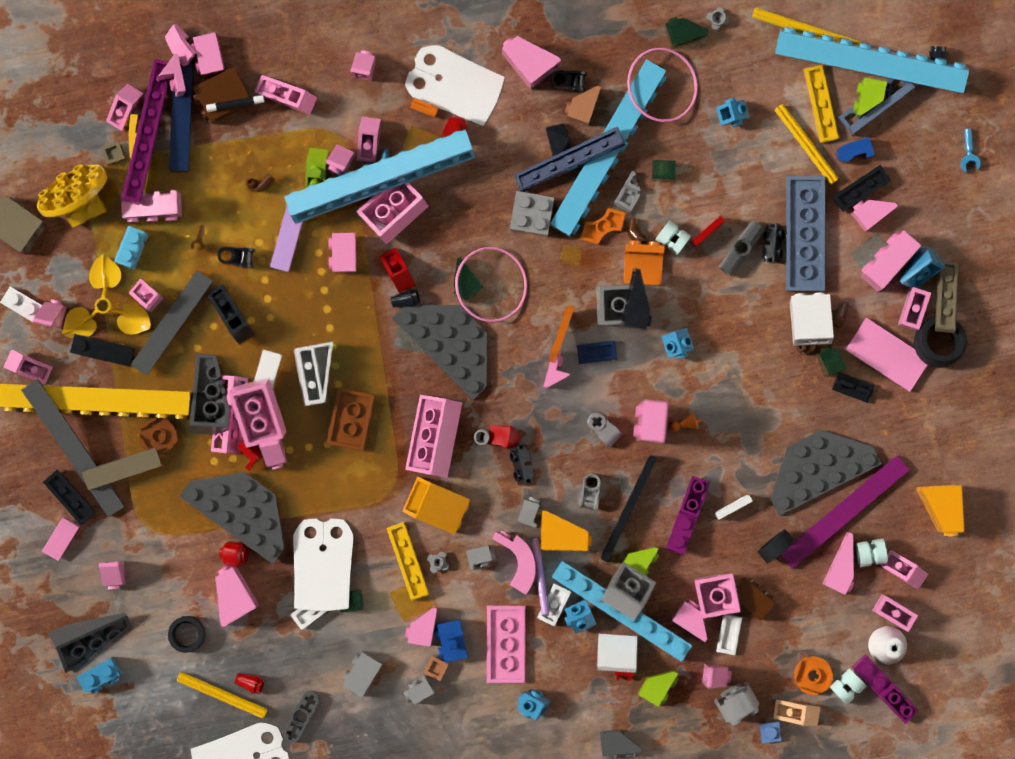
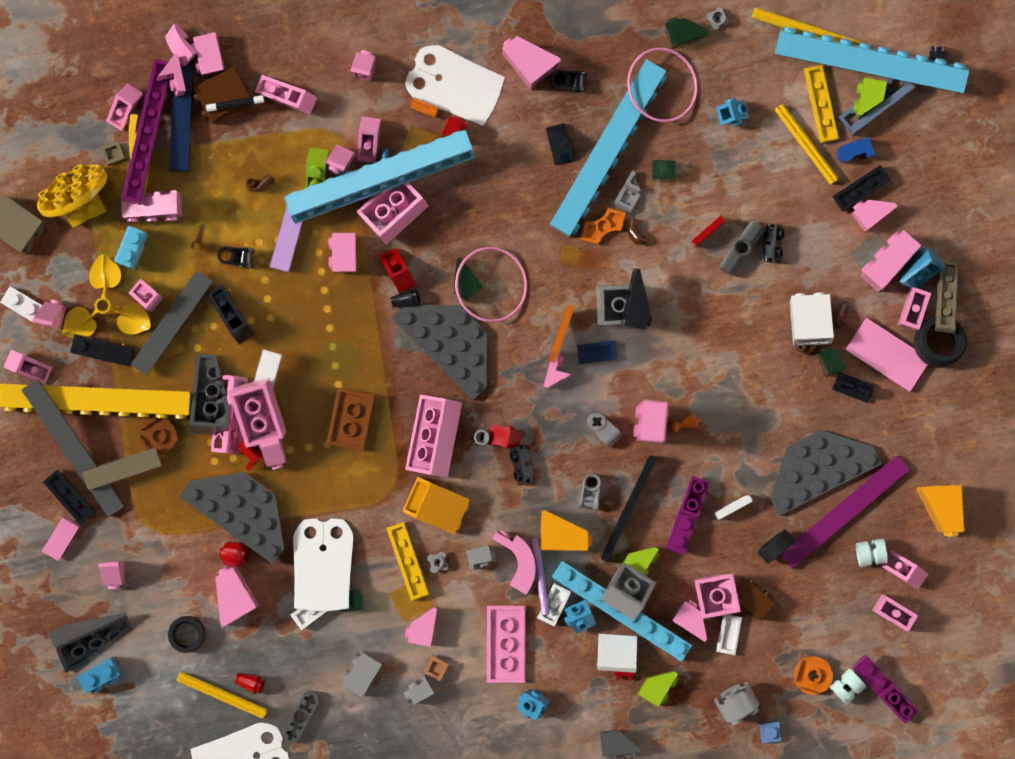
white wedge [293,342,333,407] -> none
blue brick [434,619,468,663] -> none
light grey brick [510,191,554,237] -> none
dark blue tile [514,126,626,192] -> none
light grey brick [518,497,542,528] -> none
nougat slope [564,86,601,126] -> none
orange bracket [623,241,664,286] -> none
light aqua wheel [655,220,691,256] -> none
dark azure brick [661,328,694,359] -> none
bright pink slope [702,664,732,688] -> none
light nougat slope [773,699,820,726] -> none
sand blue plate [786,176,825,291] -> none
bright pink slope [822,532,854,595] -> none
white cone [868,626,907,665] -> none
dark azure piece [960,129,981,173] -> none

